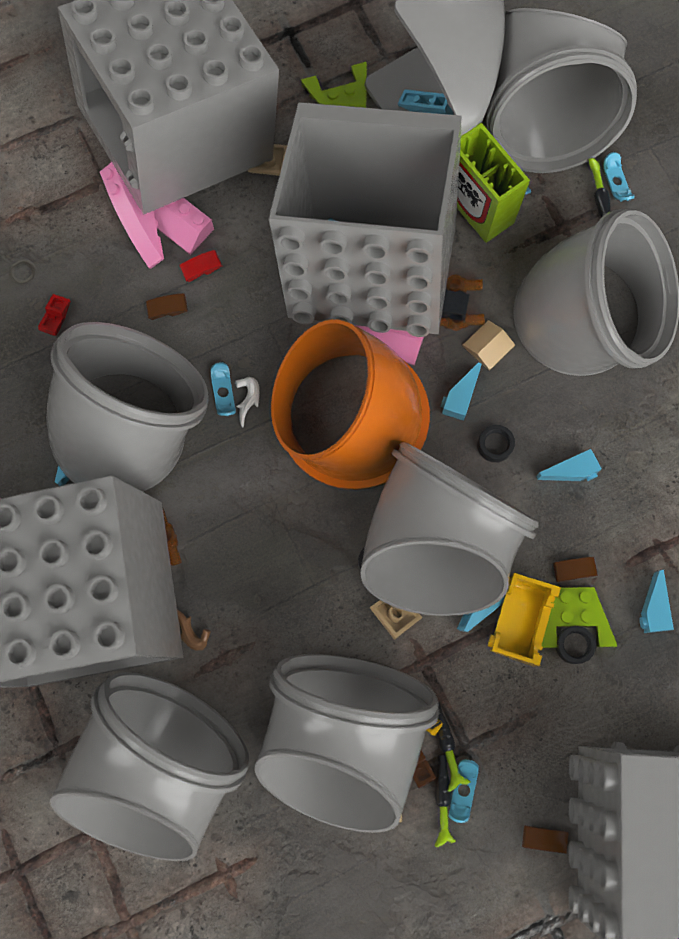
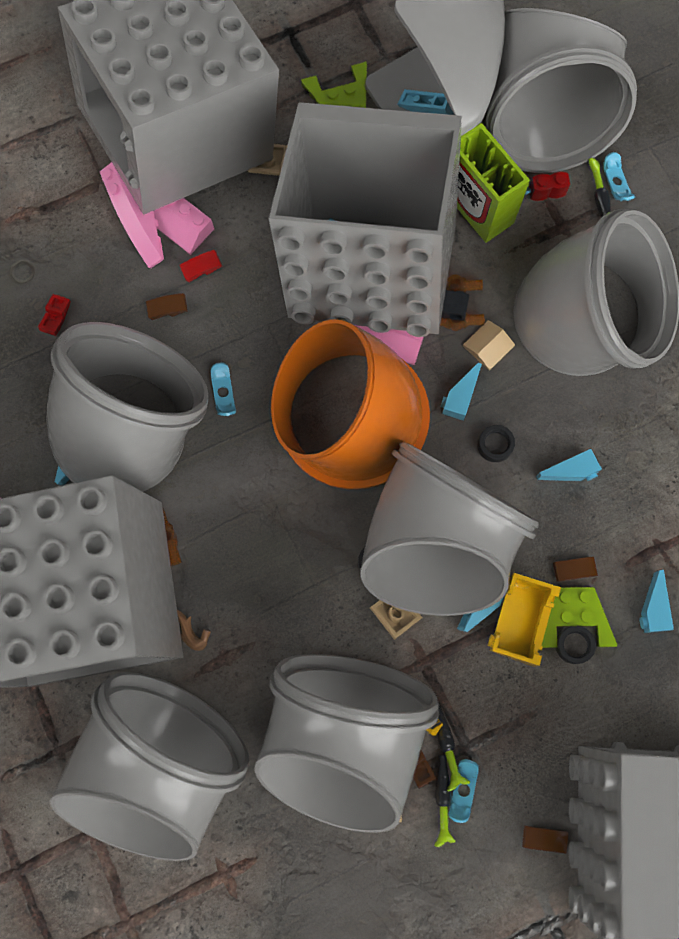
white piece [235,377,259,427] -> none
none -> red brick [529,172,571,201]

